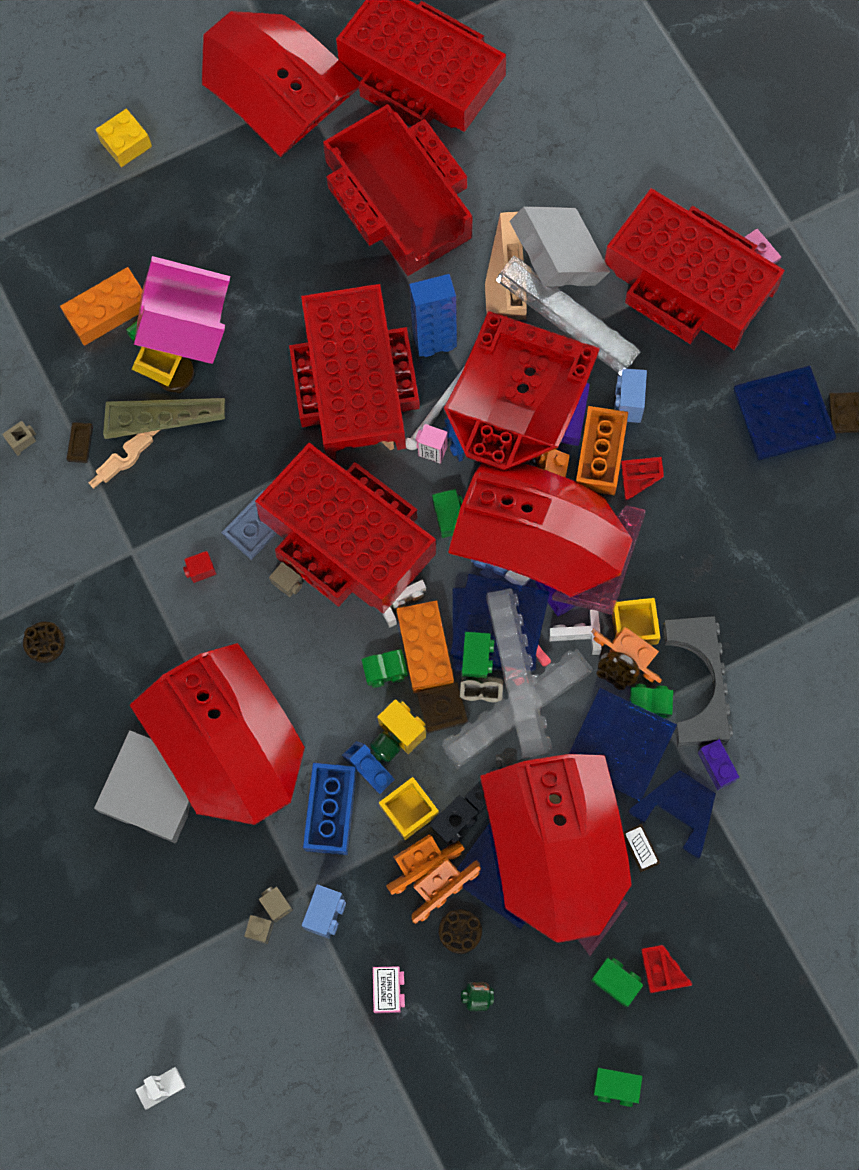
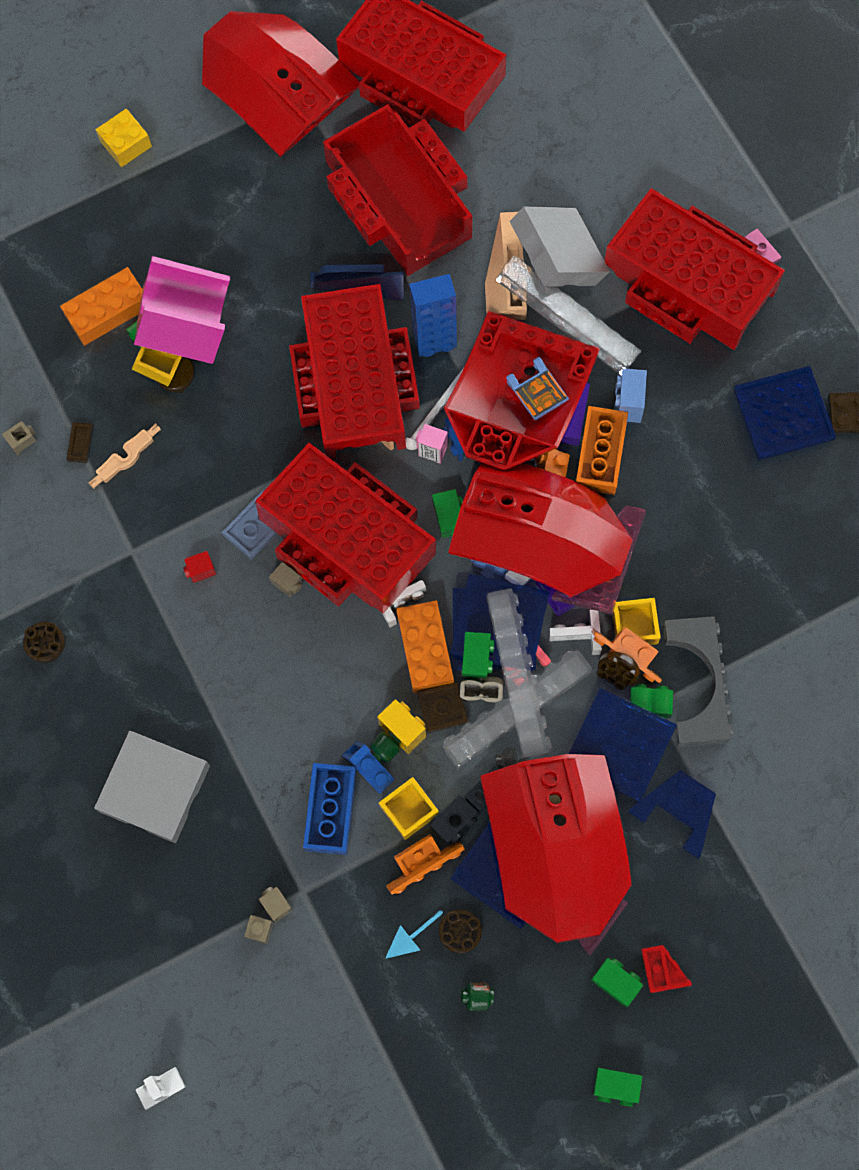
olive wing [103,398,226,439] -> none
red wedge [130,643,305,825] -> none
medium blue brick [302,884,346,939] -> none
green brick [361,649,408,688] -> none
brick [373,966,405,1013] -> none
orange bracket [412,857,481,924] -> none
red wing [621,457,664,500] -> none
tile [623,824,660,873] -> none
dark purple brick [698,739,739,791] -> none
none -> dark blue wedge [310,265,404,301]
none -> medium azure piece [385,910,443,959]
none -> flag [506,357,569,420]

